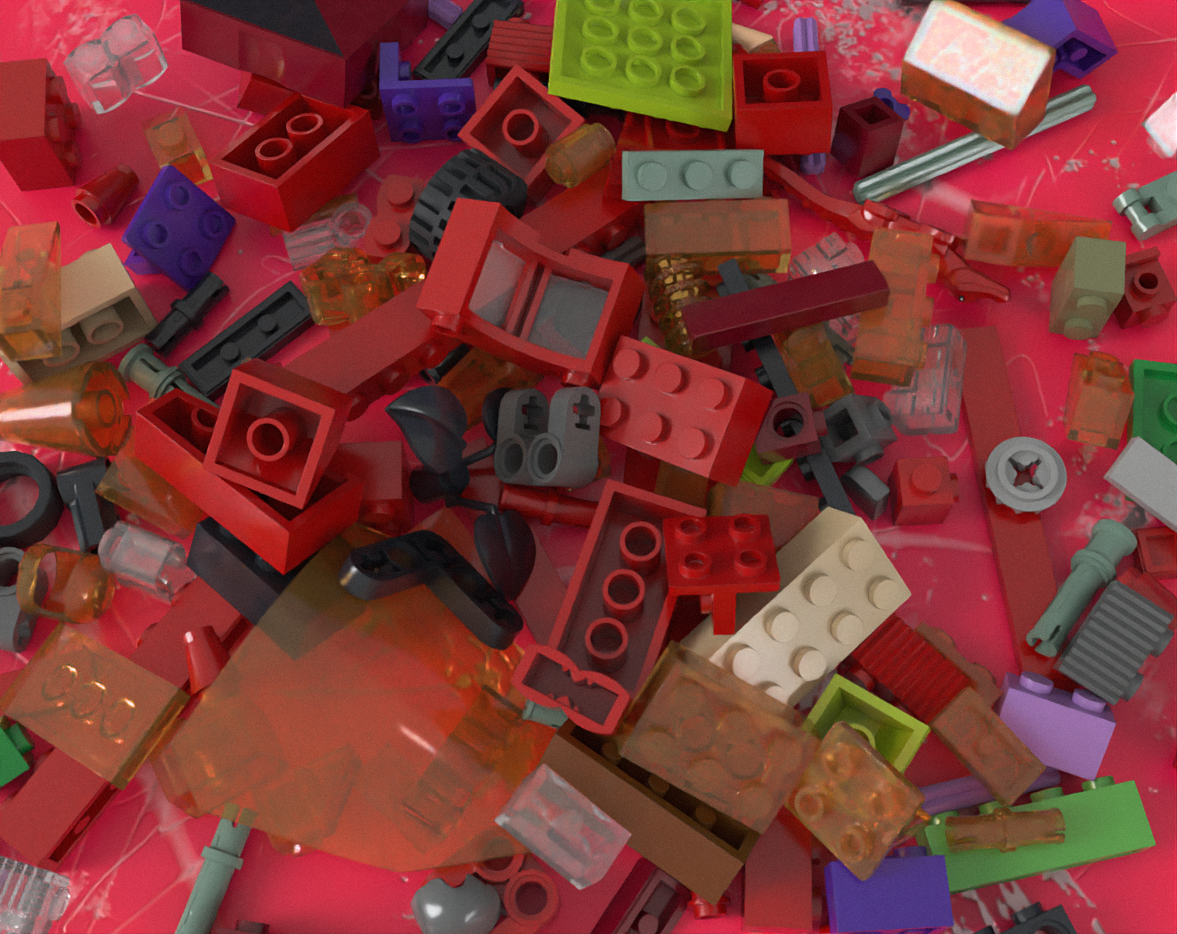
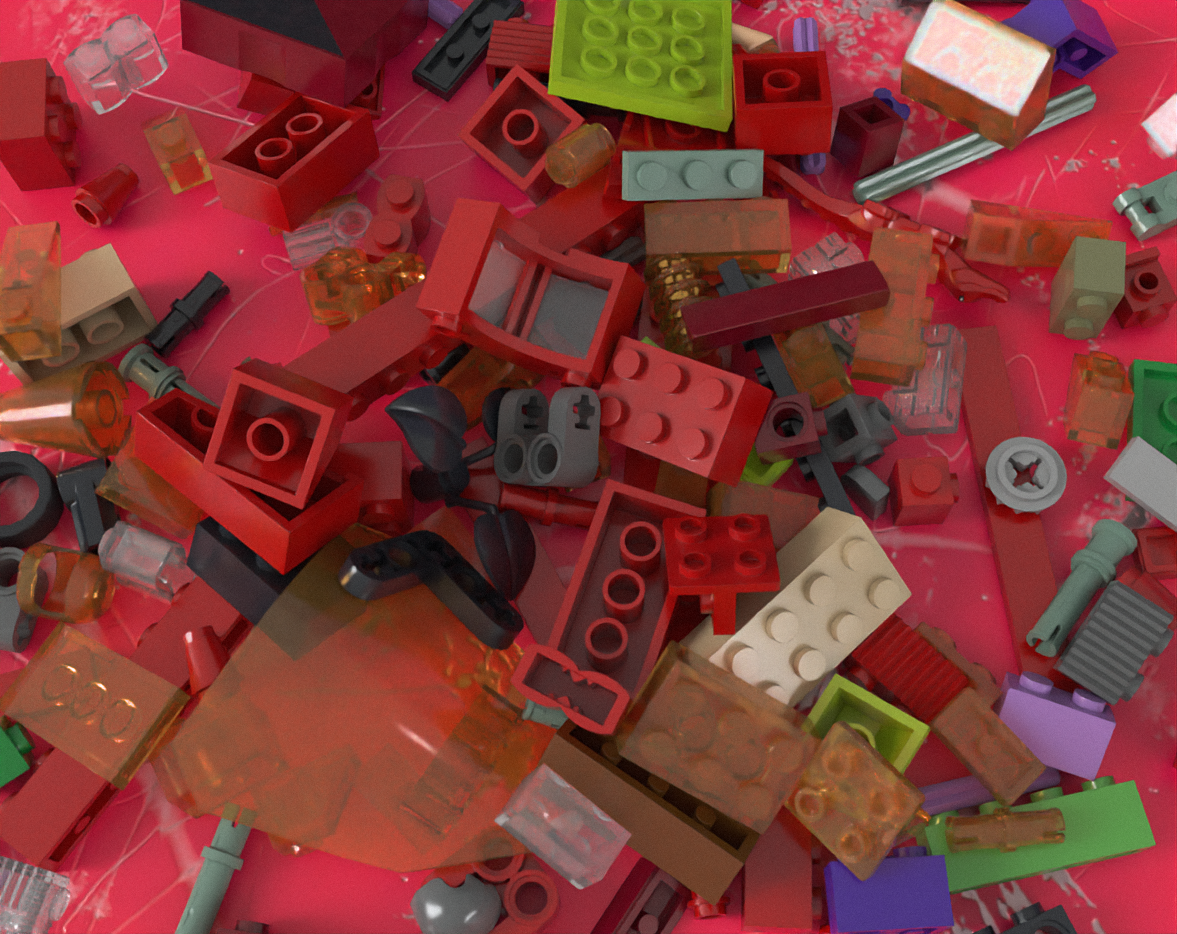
dark purple bracket [121,165,236,293] -> none
black tile [178,280,322,402] -> none
dark purple bracket [379,42,477,144] -> none
black tyre [408,148,528,261] -> none

